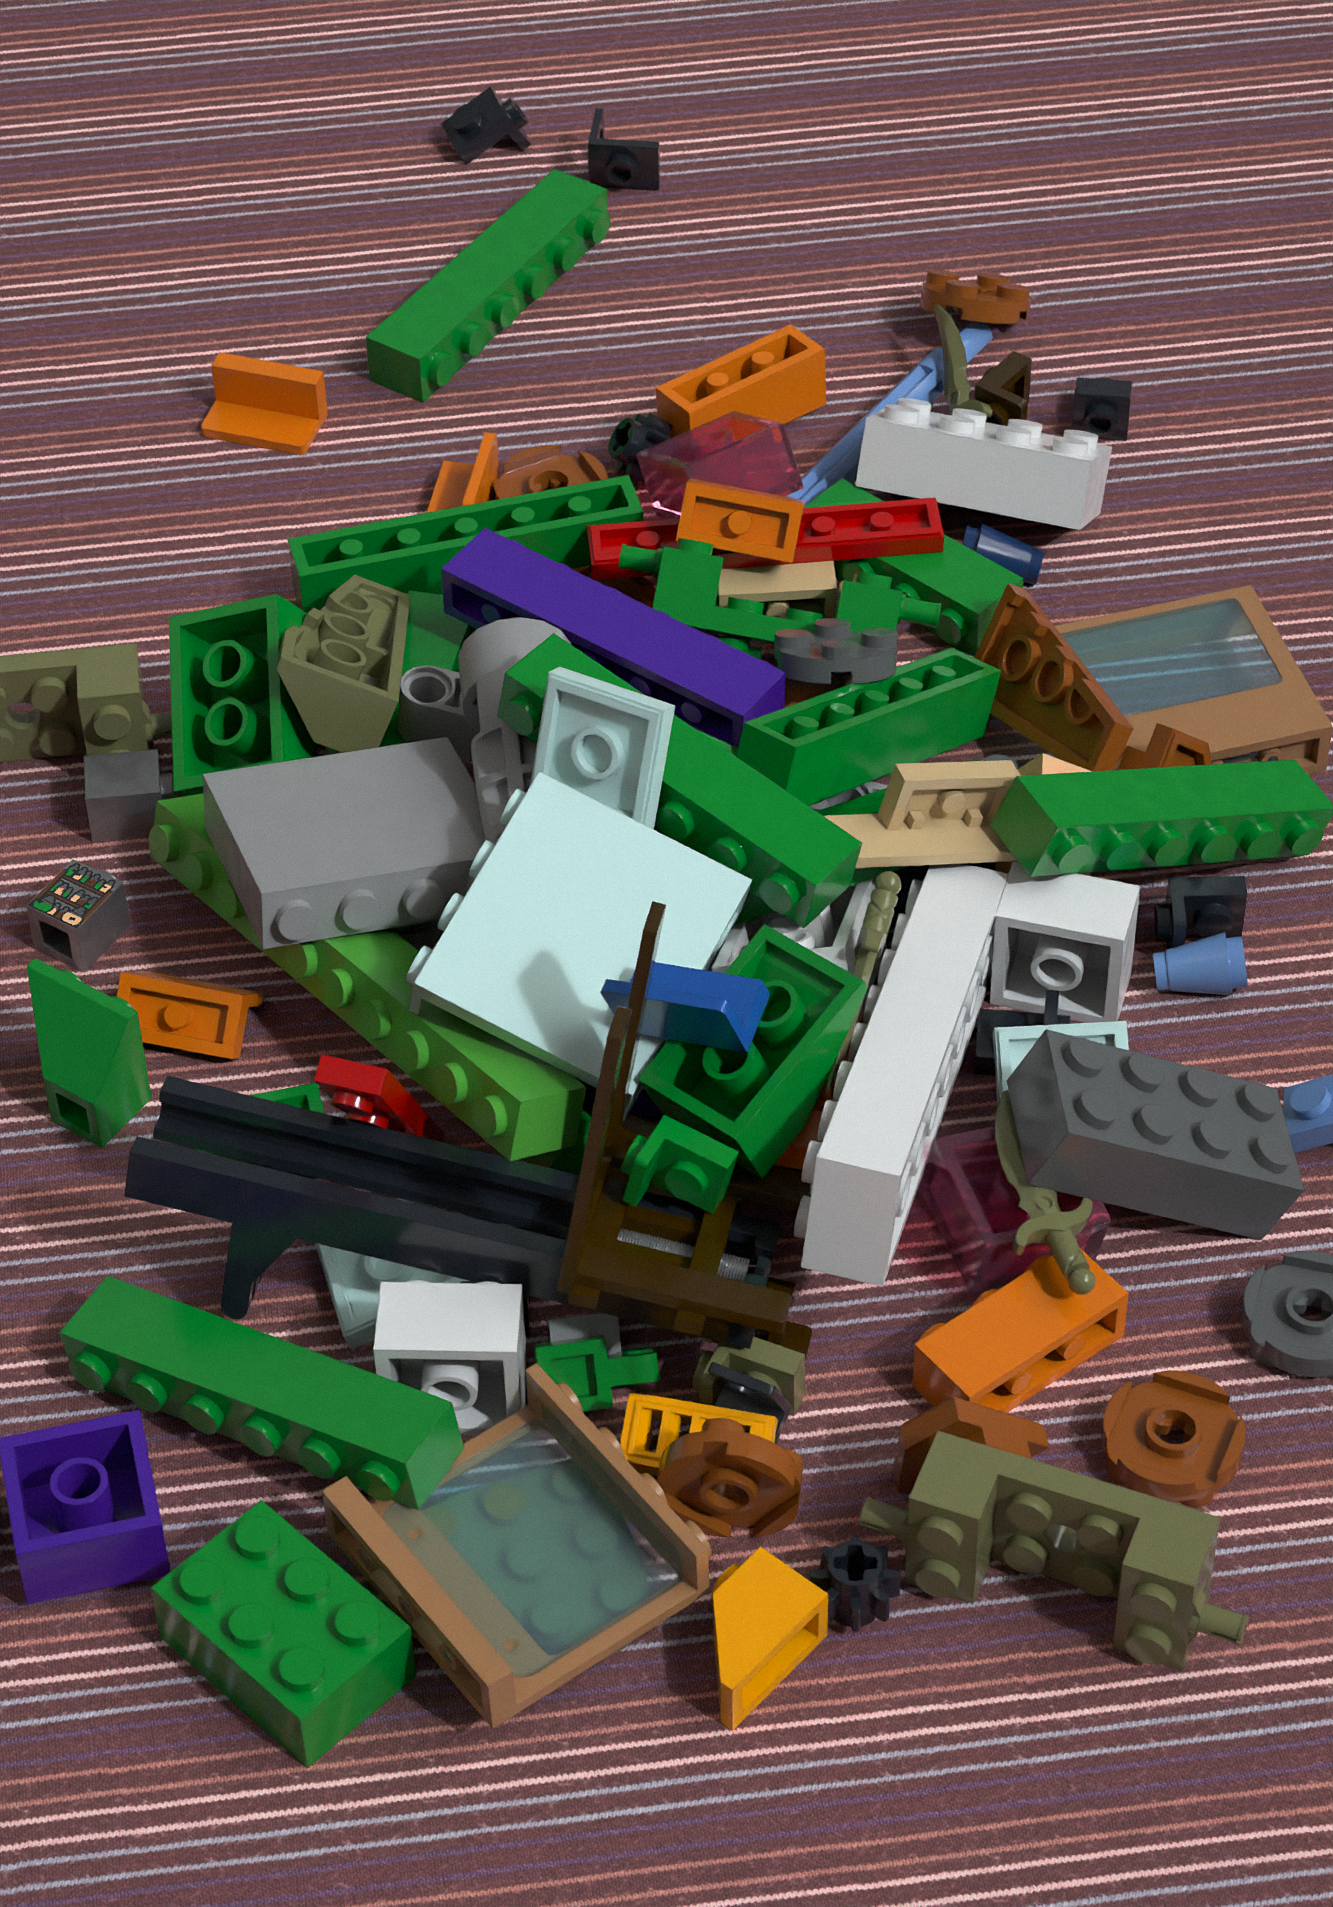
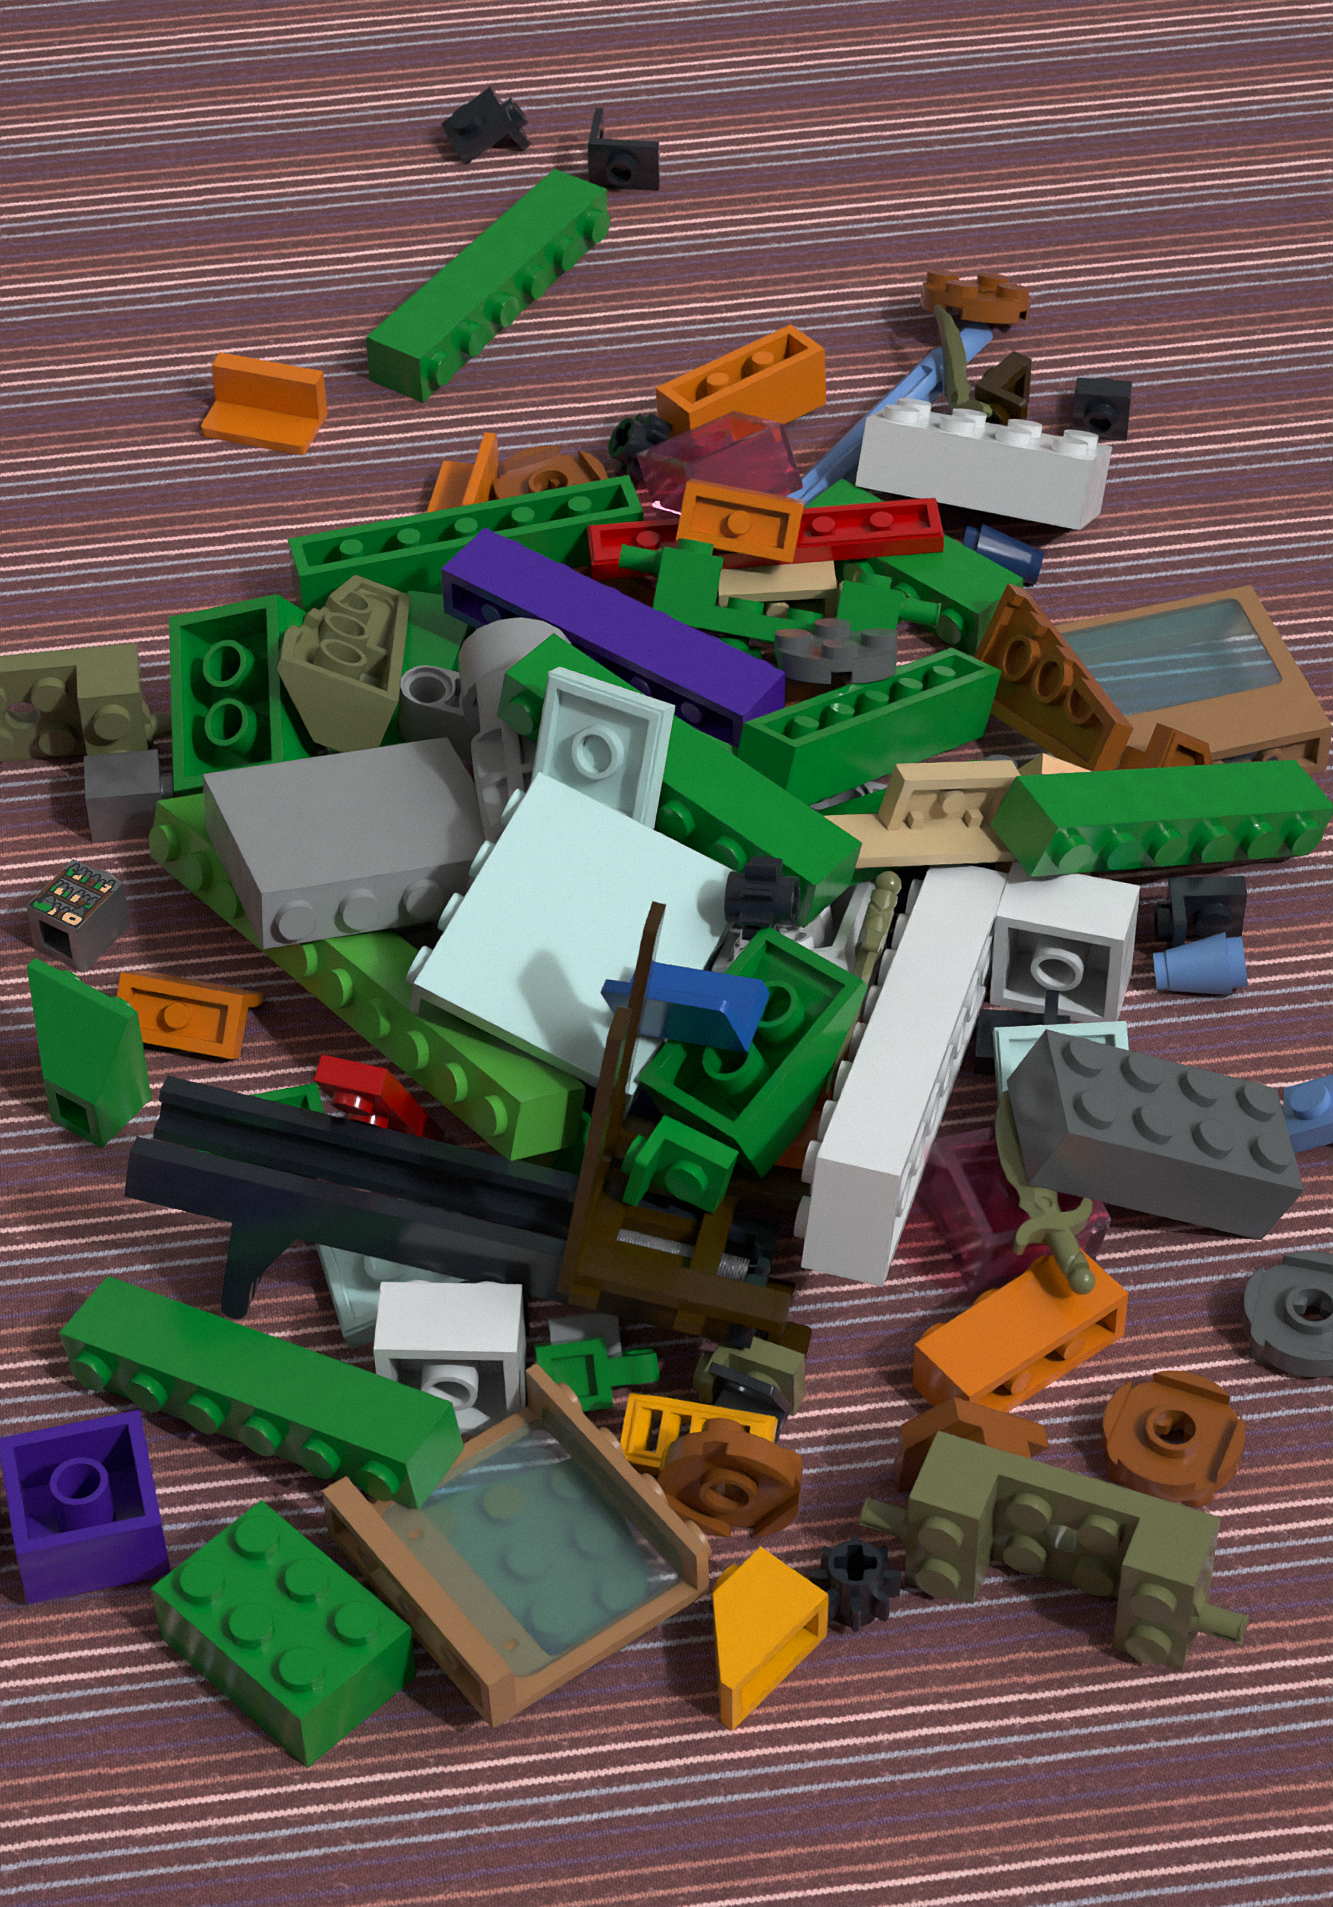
none -> black gear [724,856,800,940]

